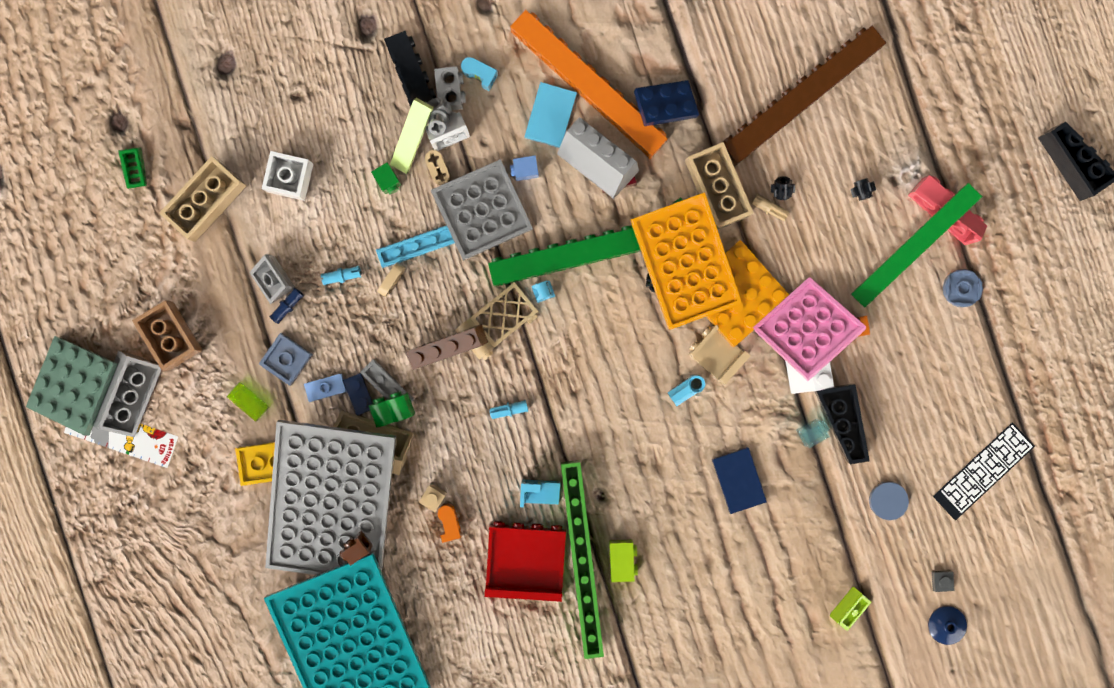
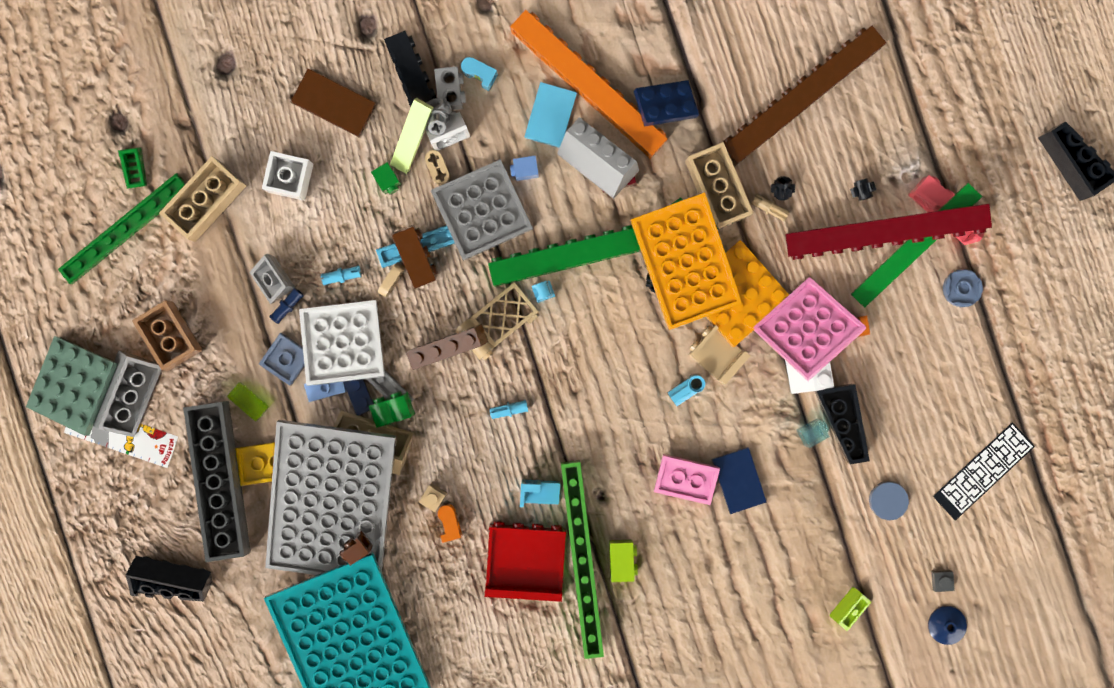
none -> green tile [58,173,186,285]
none -> black wedge [126,556,213,602]
none -> dark grey brick [183,401,251,562]
none -> reddish brown tile [291,69,377,138]
none -> white plate [299,300,385,386]
none -> reddish brown brick [392,225,438,289]
none -> bright pink plate [654,454,720,505]
none -> dark red brick [785,204,992,260]

